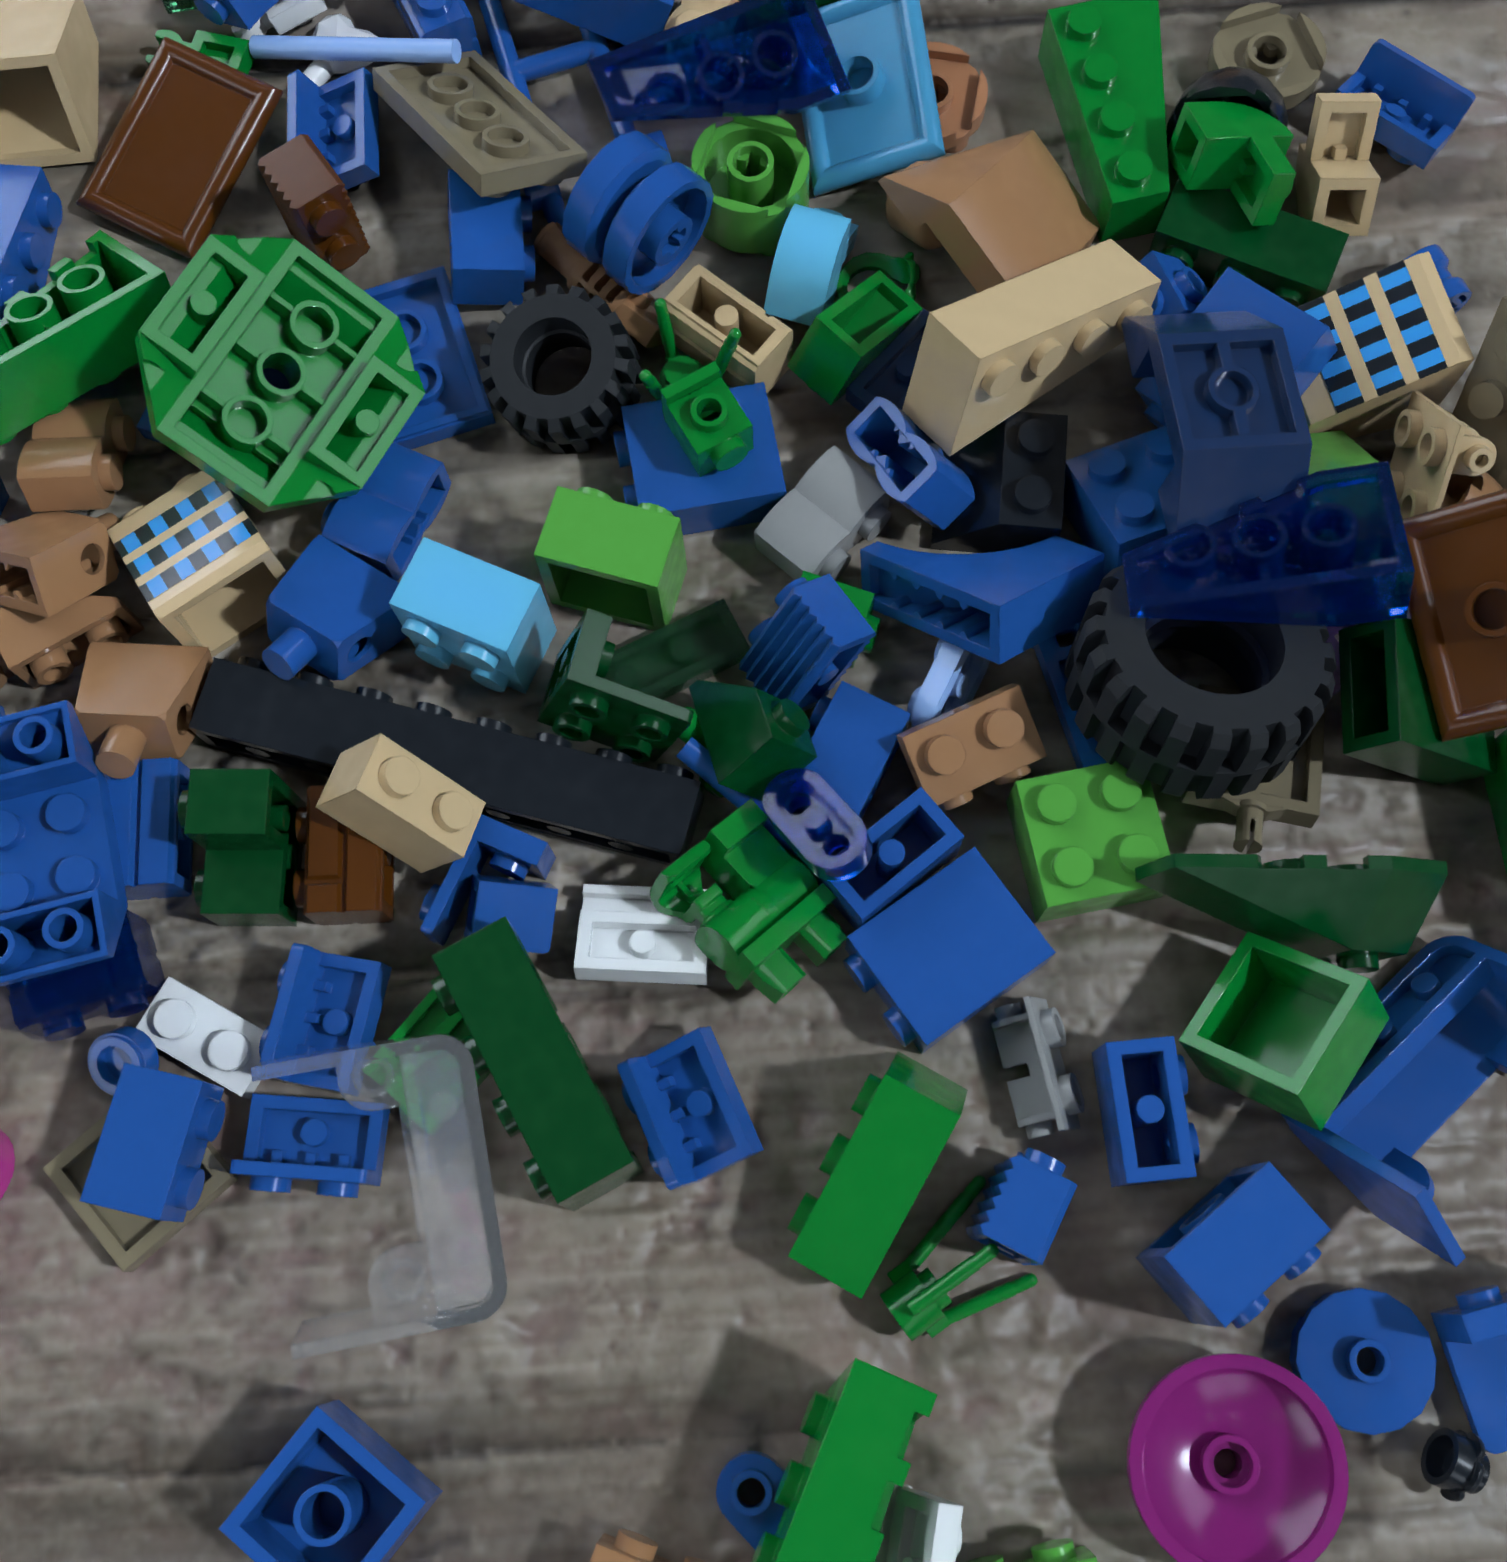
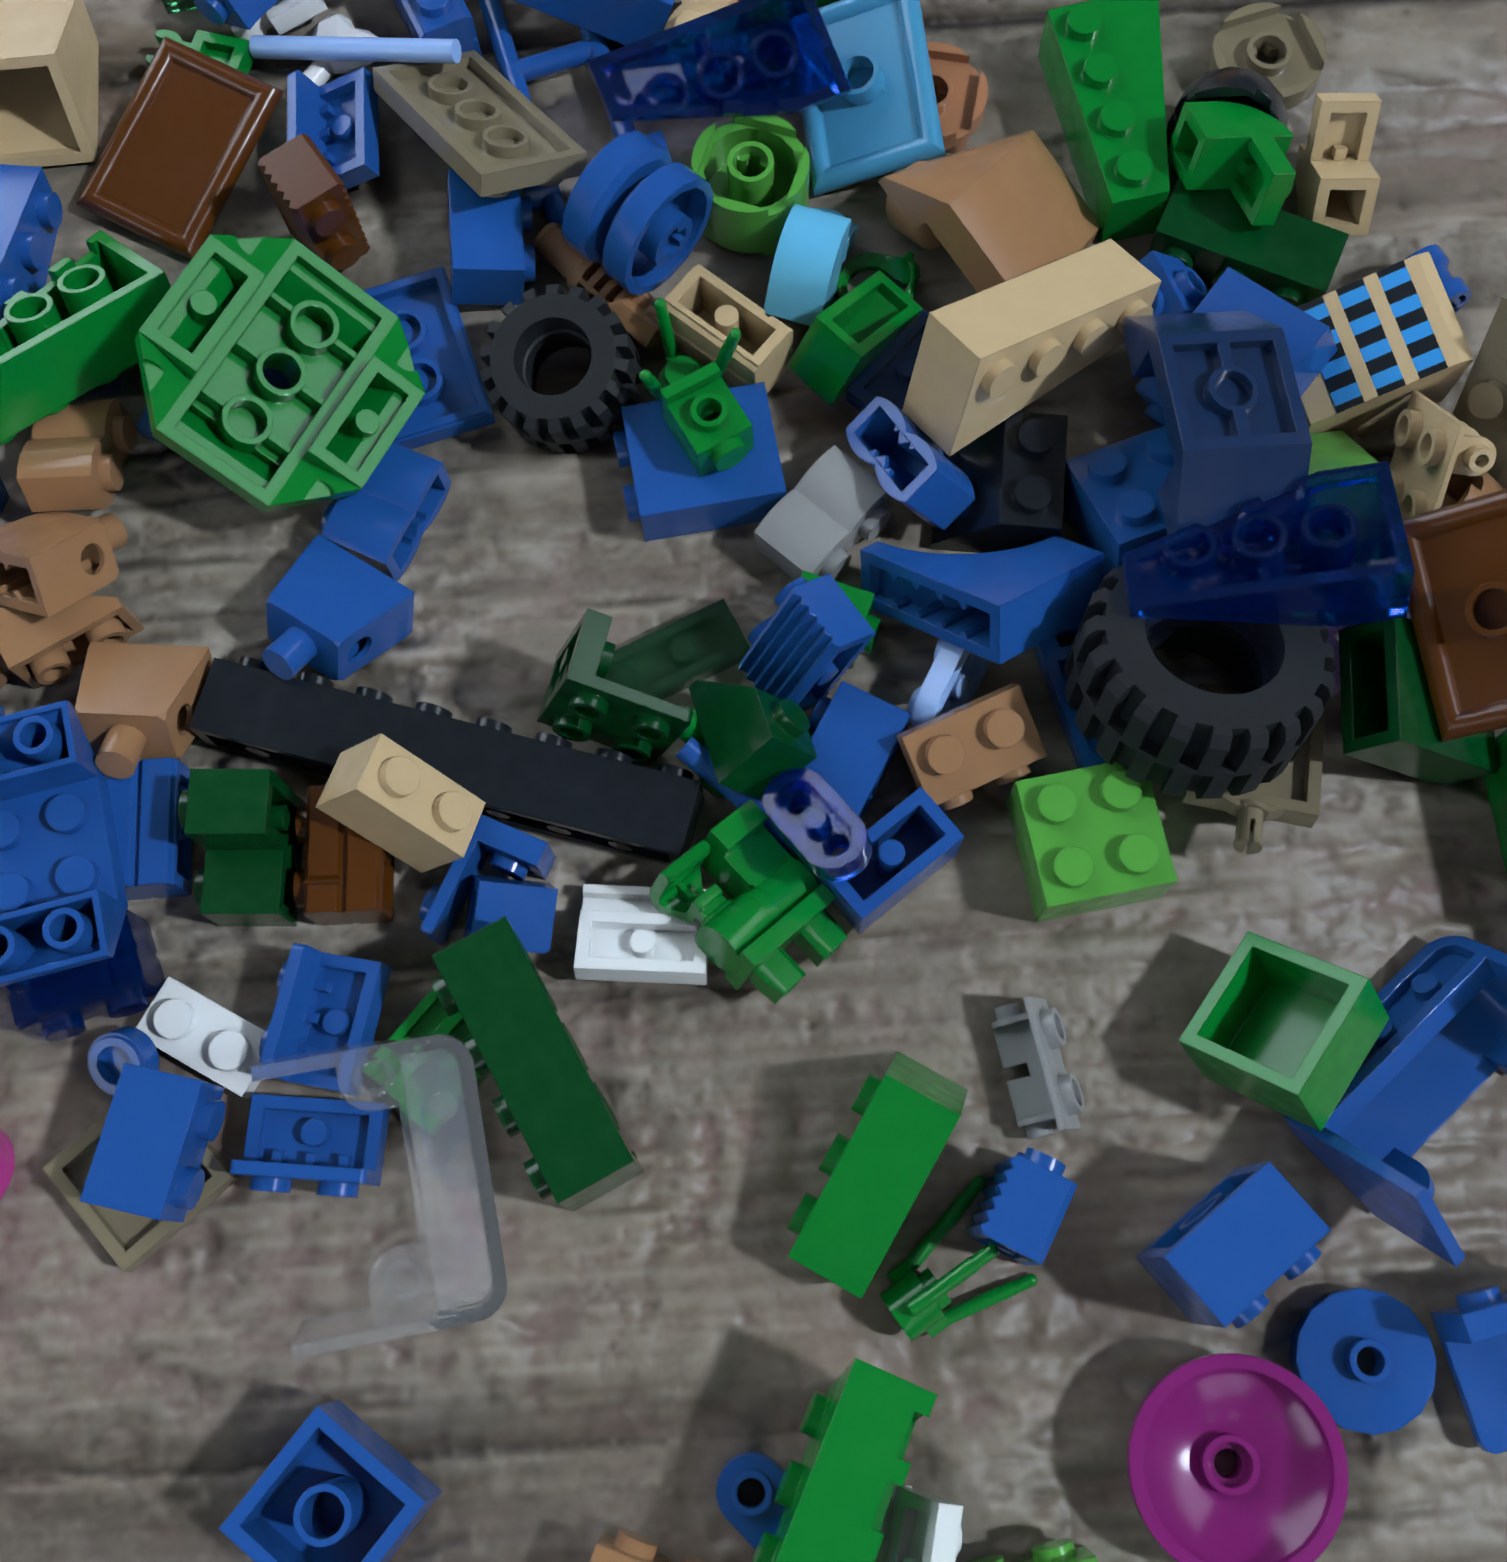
tan slope [107,471,287,658] -> none
medium azure brick [389,537,557,694] -> none
bright green piece [534,486,688,634] -> none
blue bracket [617,1026,764,1190] -> none
blue brick [843,846,1056,1054] -> none
blue brick [1091,1036,1200,1187] -> none
dark green wedge [1135,853,1448,974] -> none
blue bracket [1335,39,1476,169] -> none
black plate [1421,1428,1490,1502] -> none

